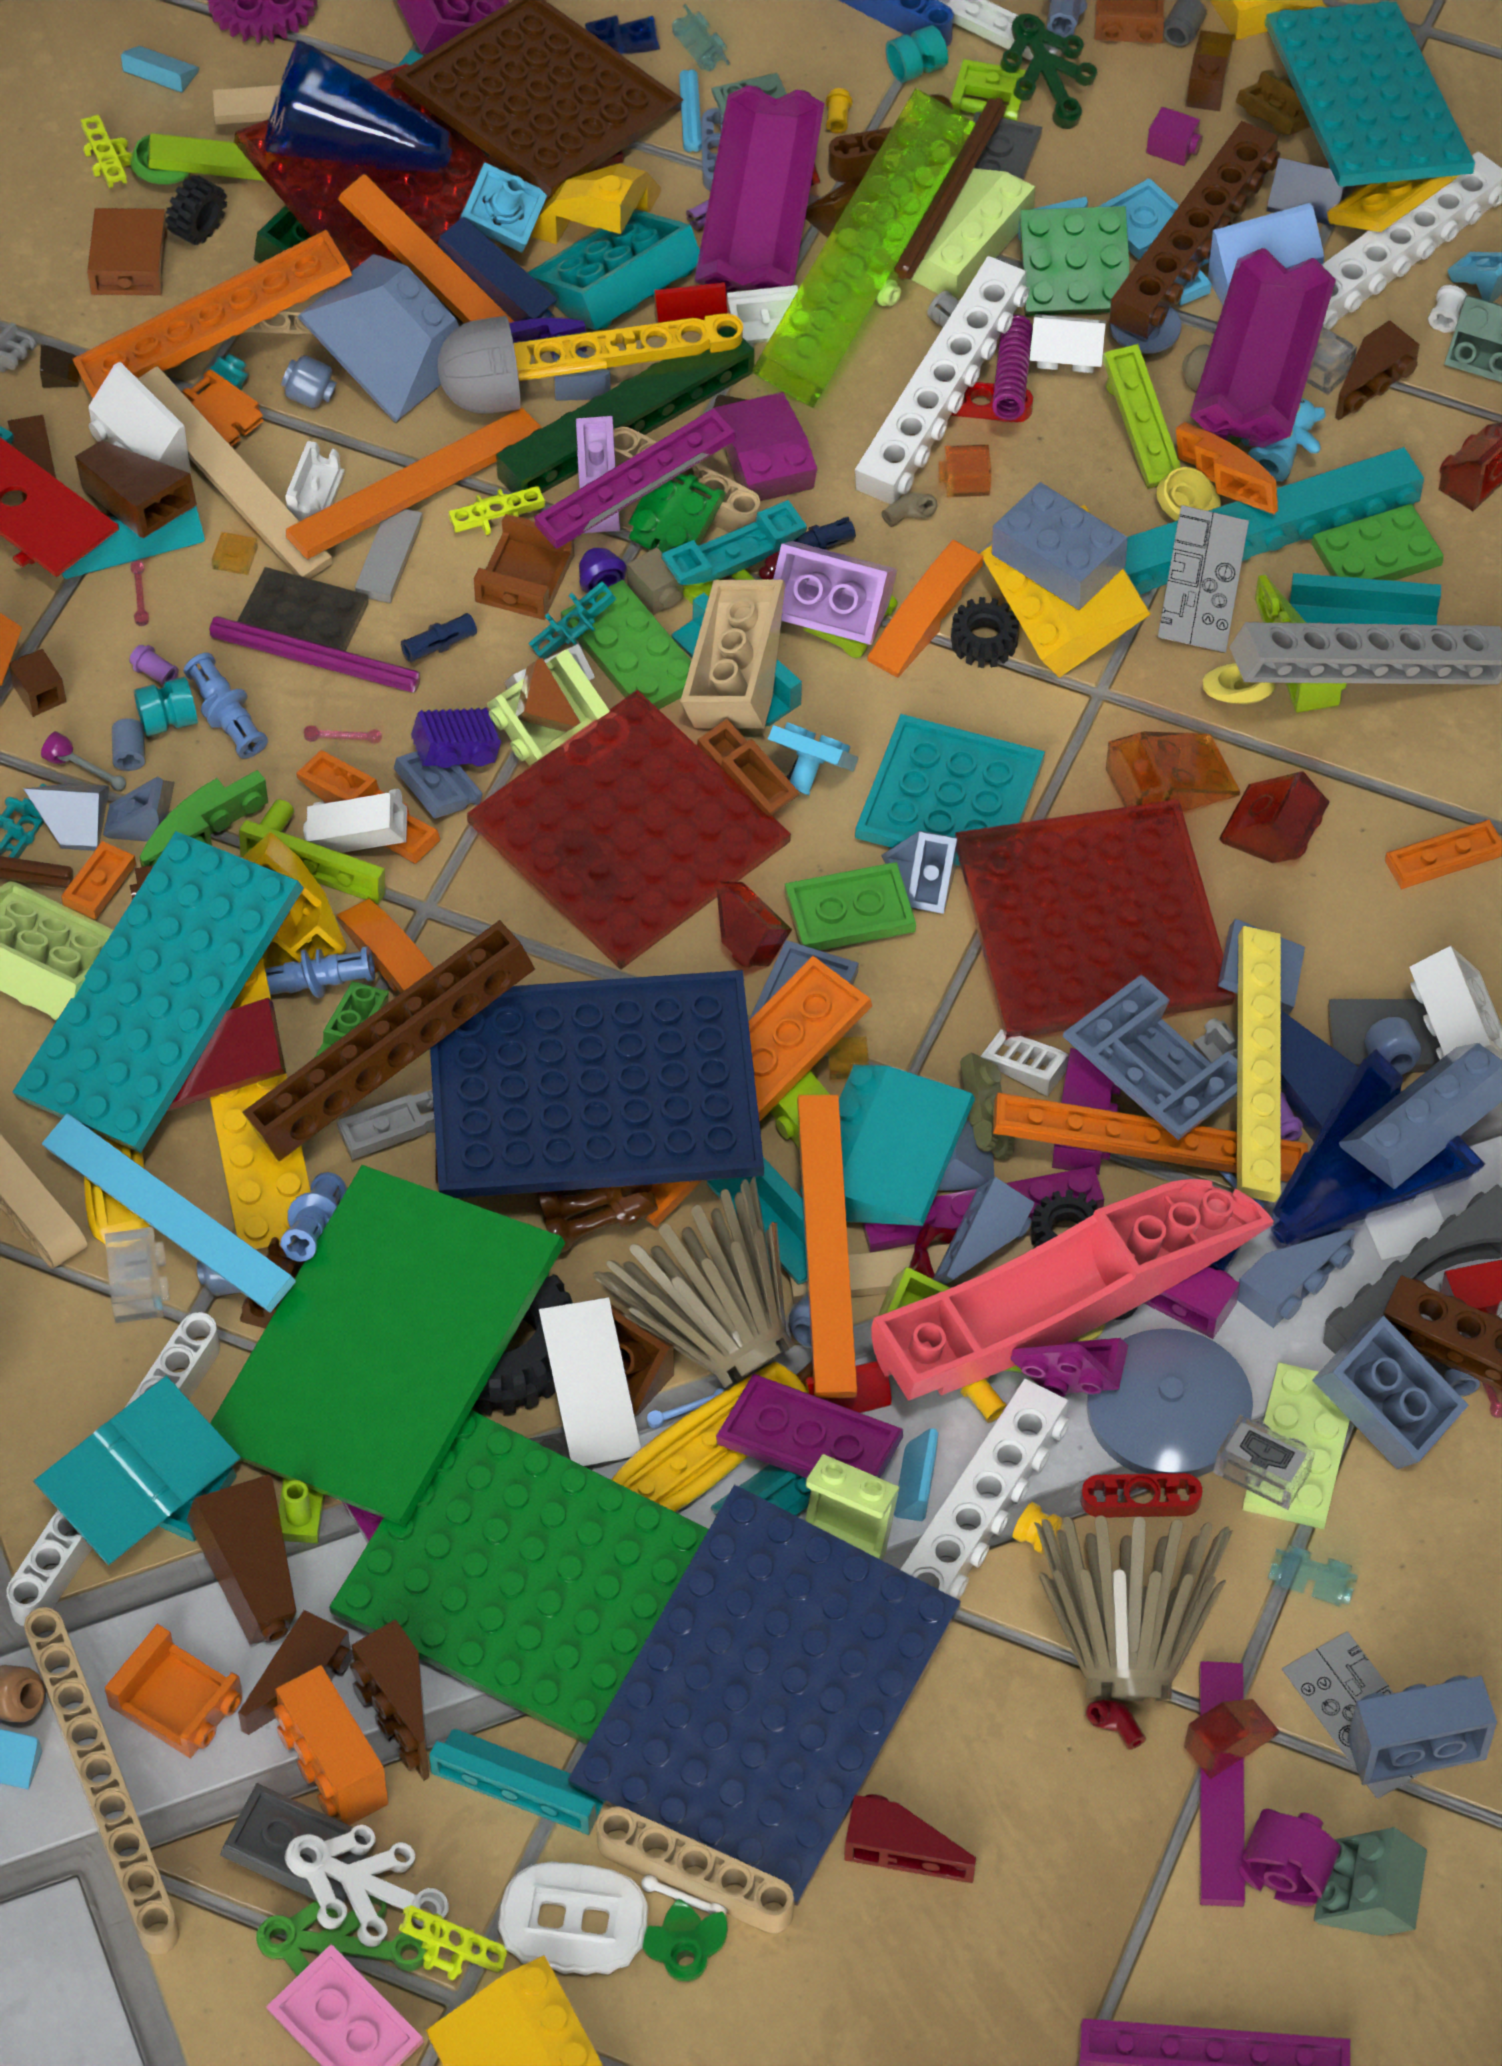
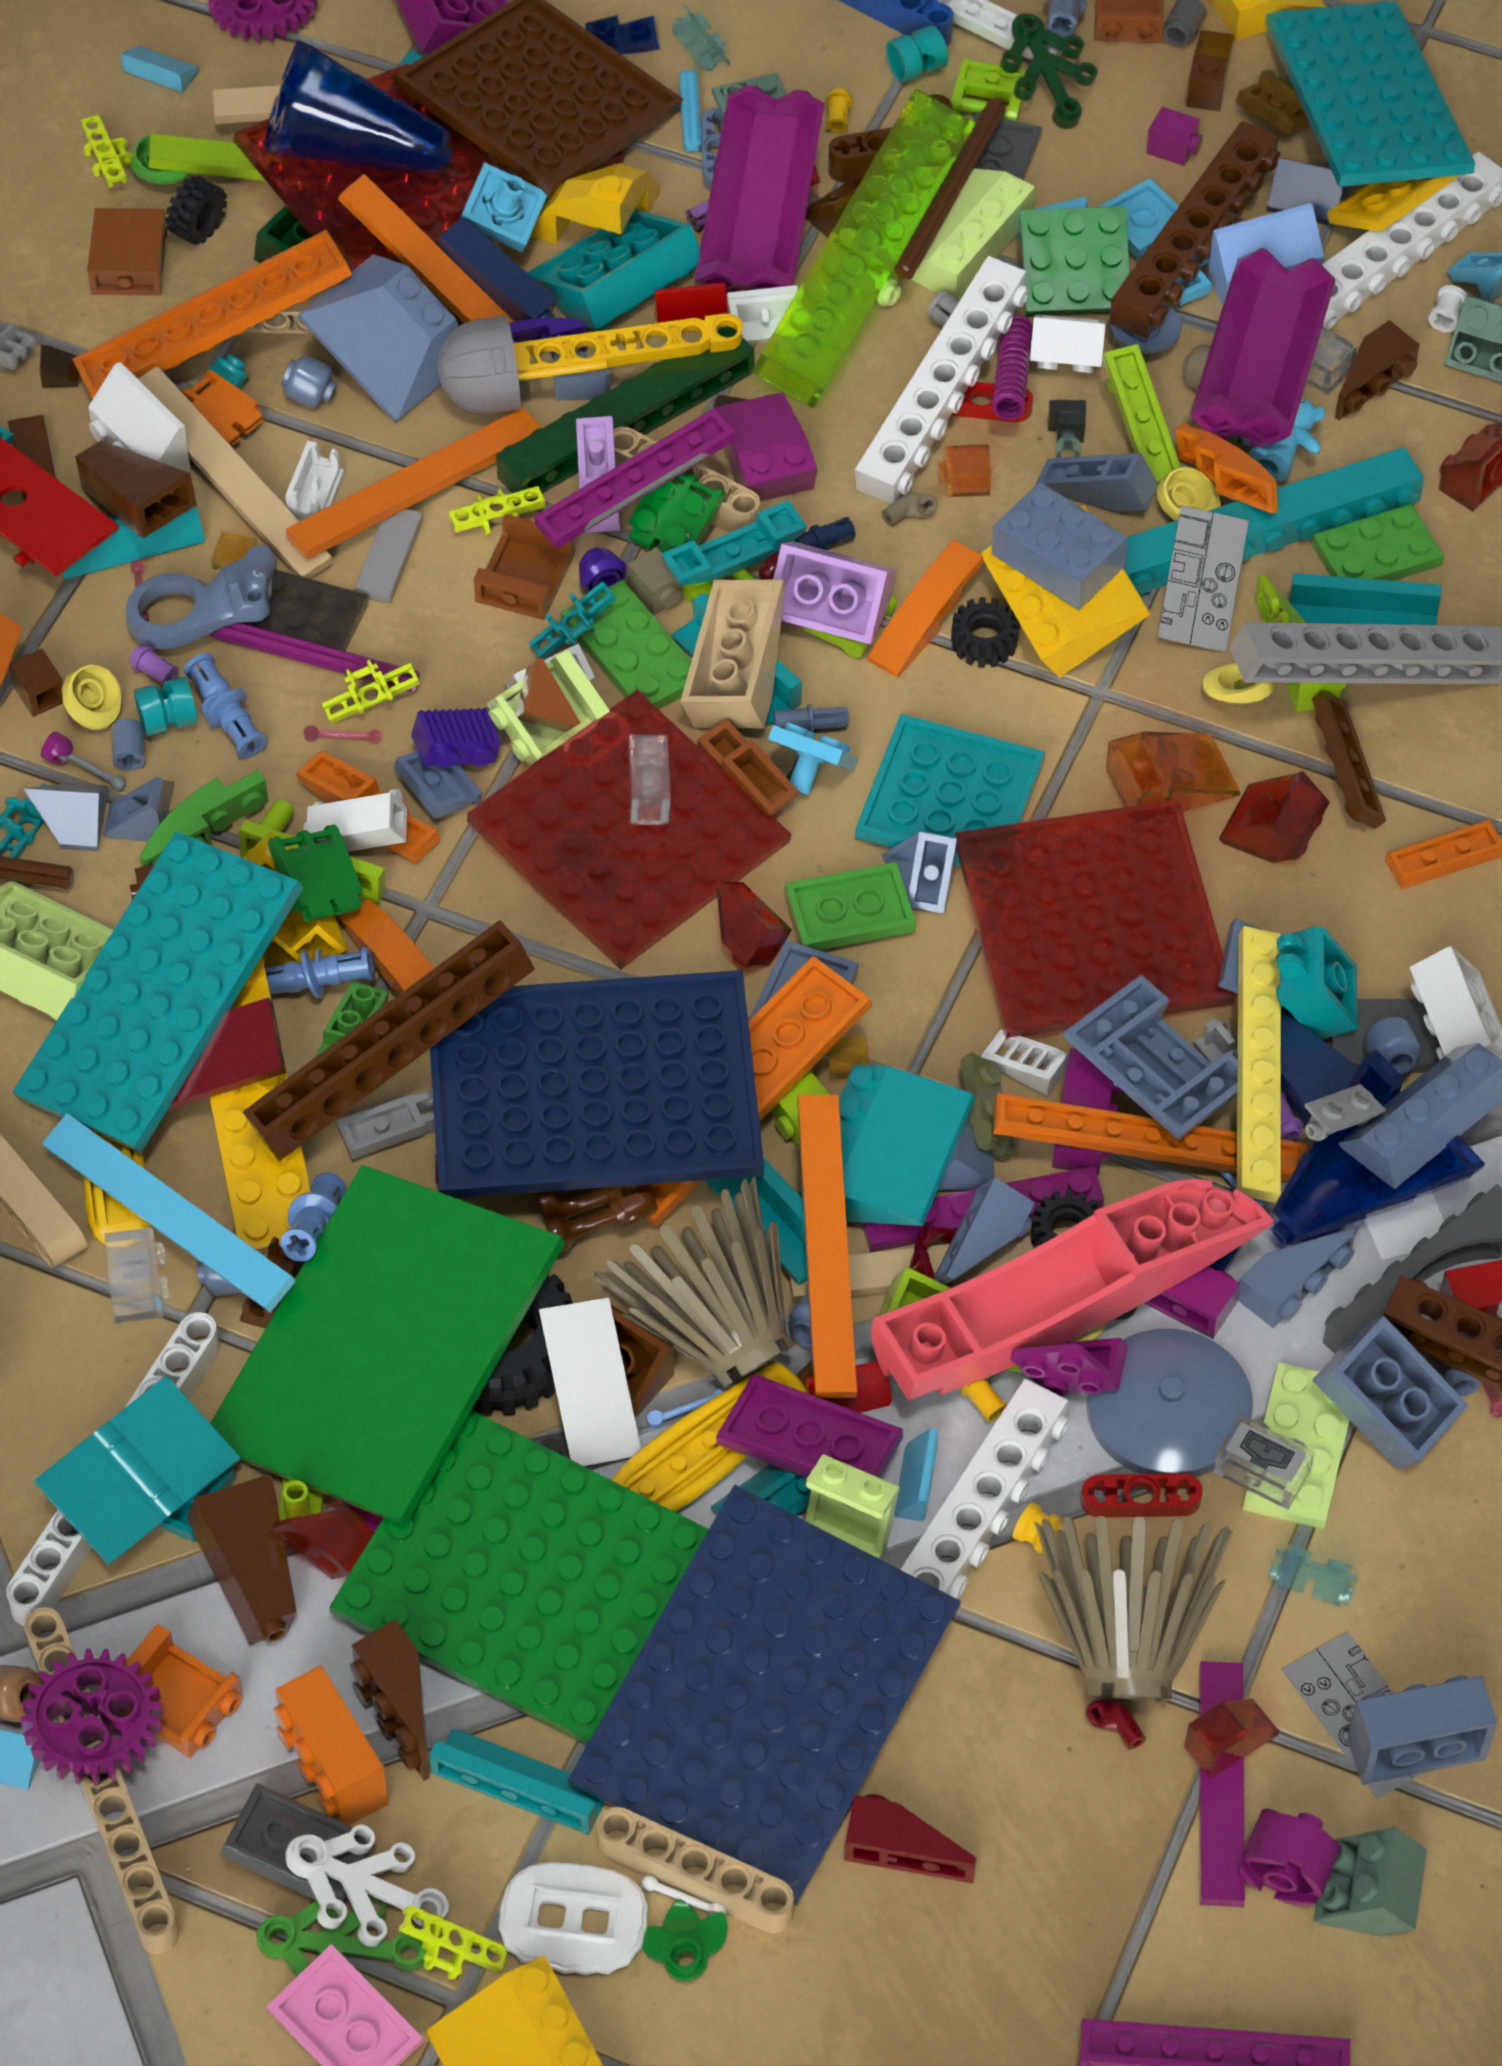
orange plate [61,841,136,920] -> none
reddish brown slope [238,1610,352,1735] -> none
dark blue pin [401,613,477,663] -> none
none -> magenta gear [20,1648,164,1785]
none -> light yellow hat [62,664,121,730]
none -> sand blue animal [126,545,277,649]
none -> green plate [268,824,364,922]
none -> clear red slope [270,1509,375,1580]
none -> neon yellow piece [322,659,420,725]
none -> clear brick [627,735,671,824]
none -> sand blue axle [773,704,849,733]
none -> sand blue slope [1035,453,1158,512]
none -> pearl dark grey piece [1048,400,1086,458]
none -> teal hinge [1276,926,1358,1040]
none -> light grey hinge [1304,1084,1387,1141]
none -> reddish brown plate [1312,691,1386,829]

